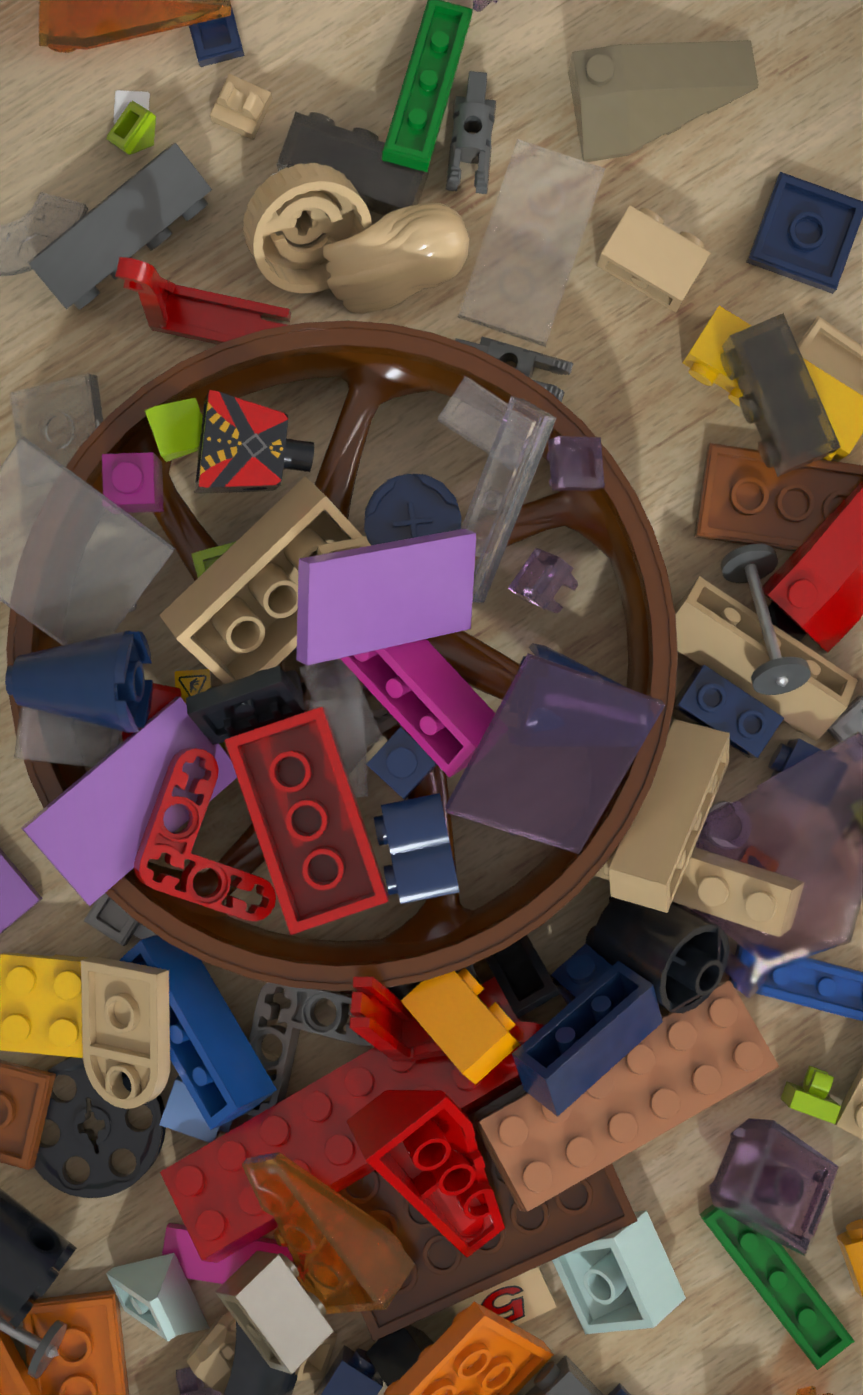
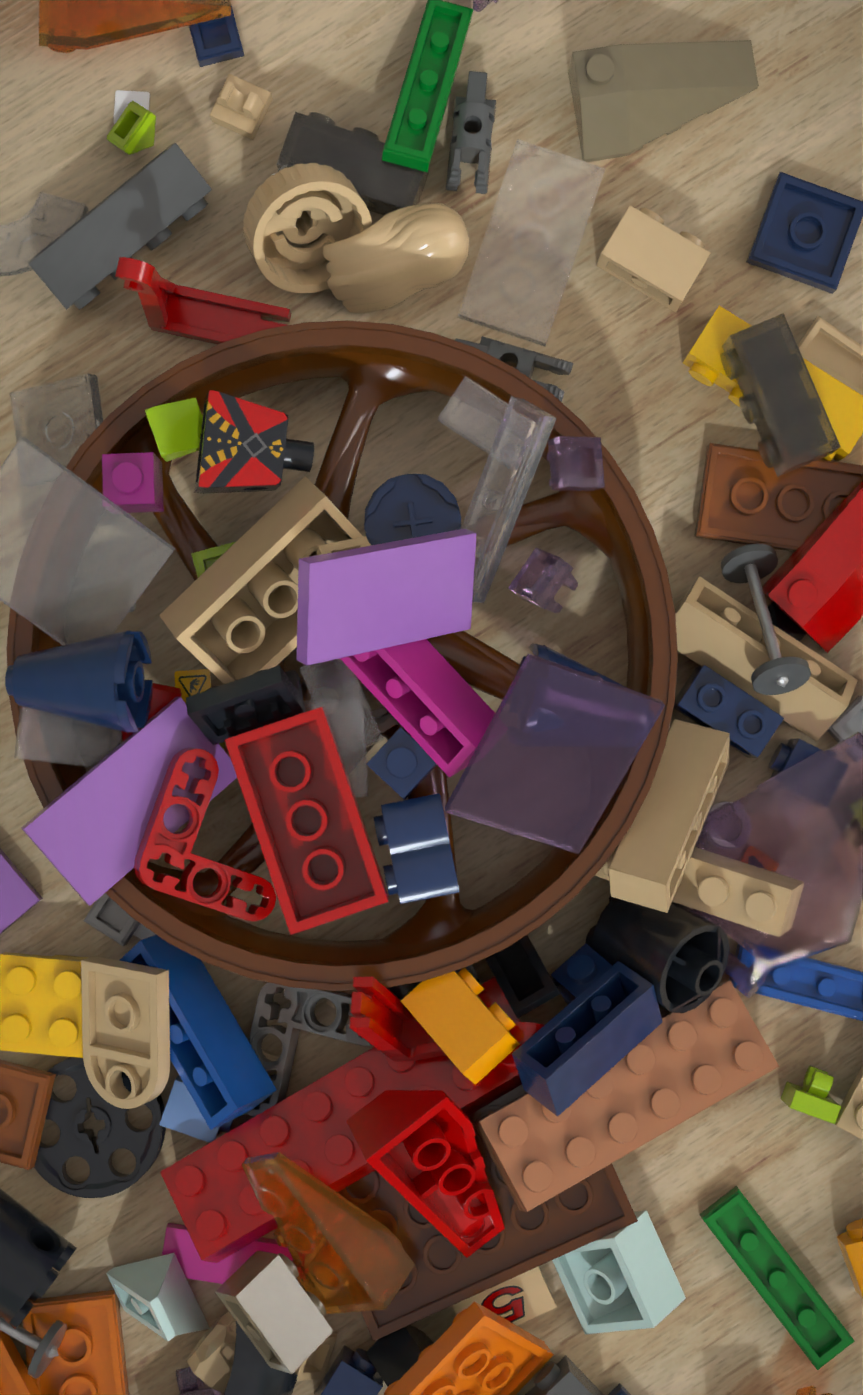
slope [709,1118,839,1256] -> none

